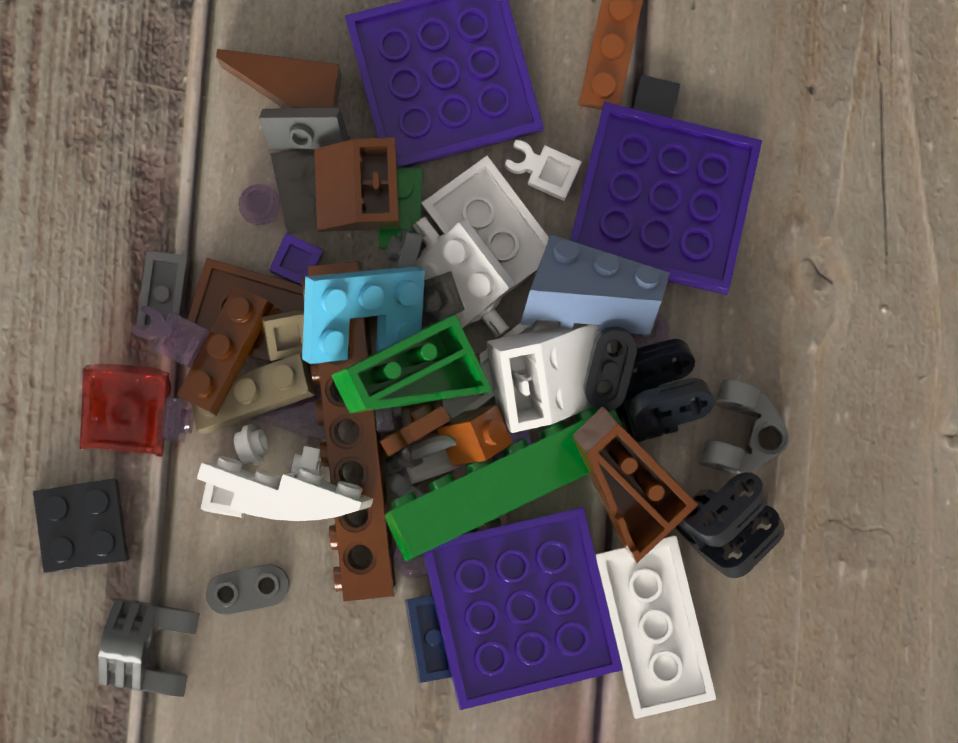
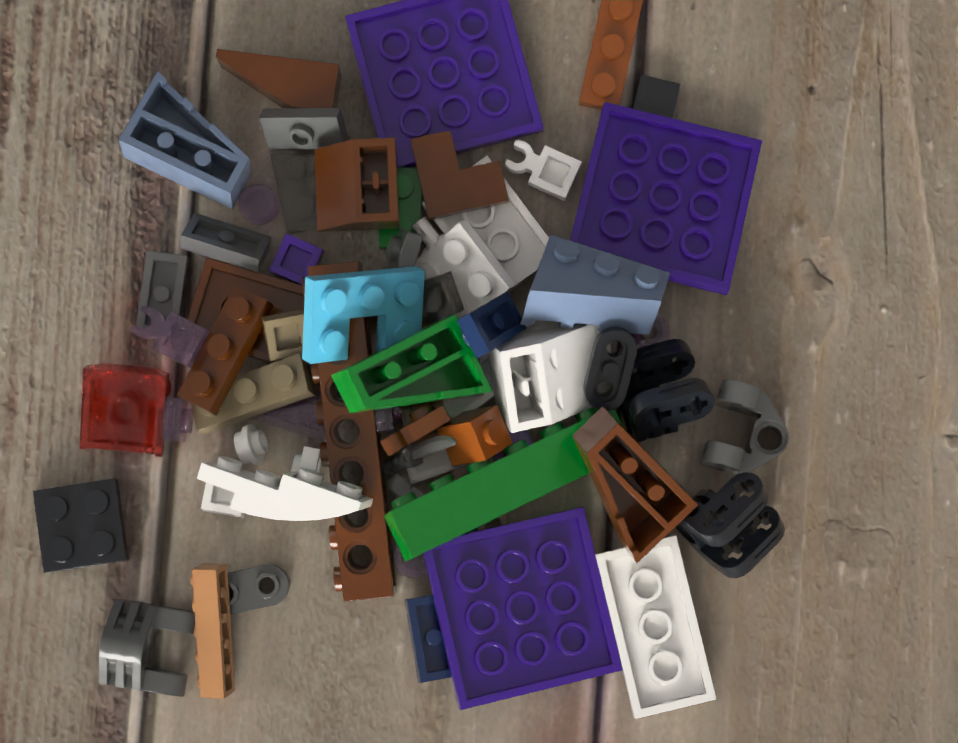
none -> sand blue wedge [119,71,251,210]
none -> dark grey plate [179,213,272,272]
none -> medium nougat piece [190,563,235,699]
none -> reddish brown tile [410,130,509,221]
none -> dark blue plate [457,291,527,358]

